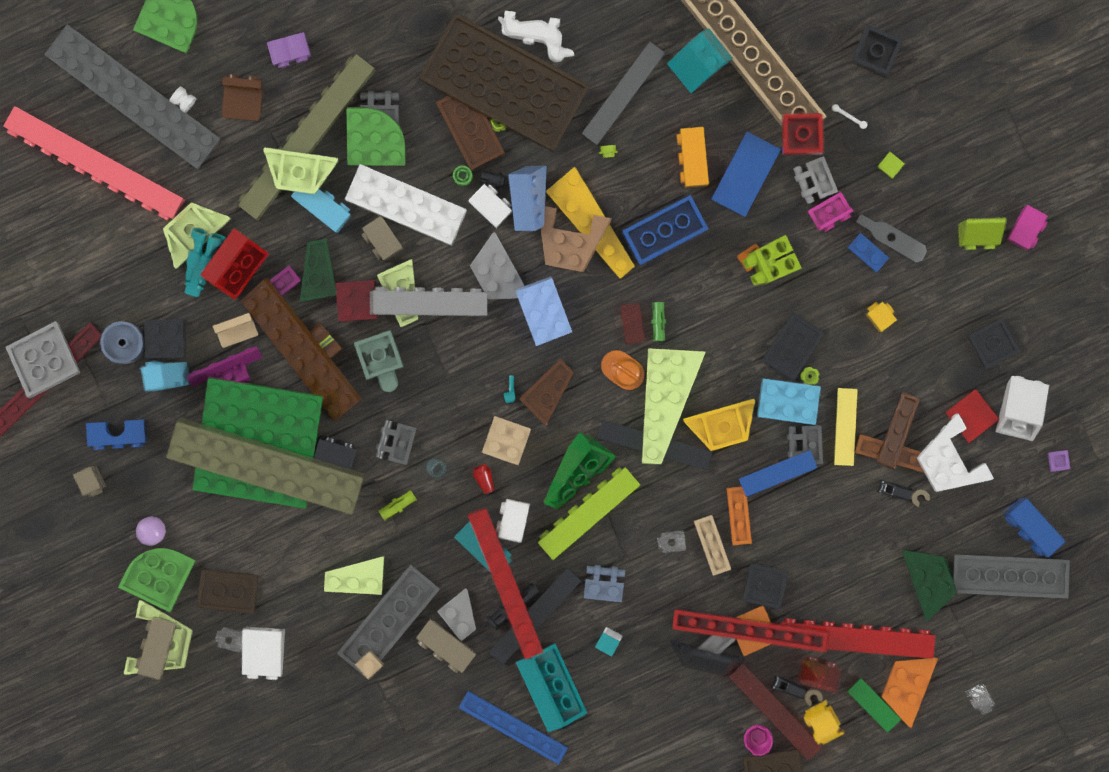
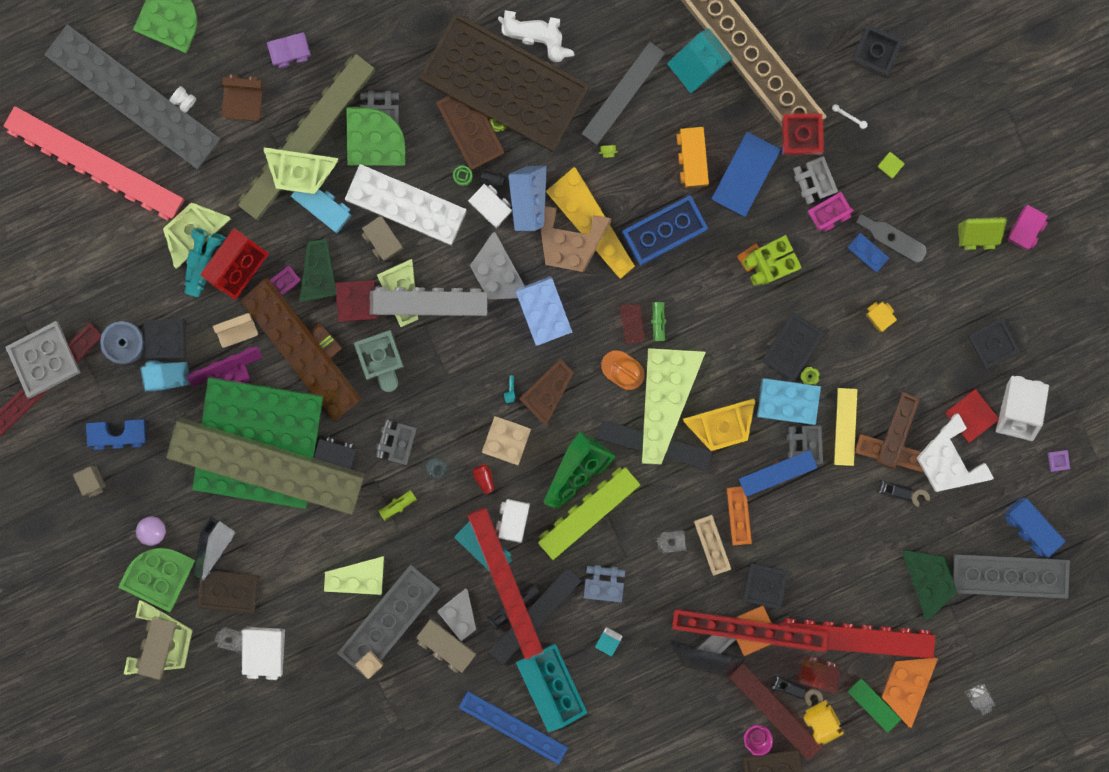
none -> slope [193,516,236,581]

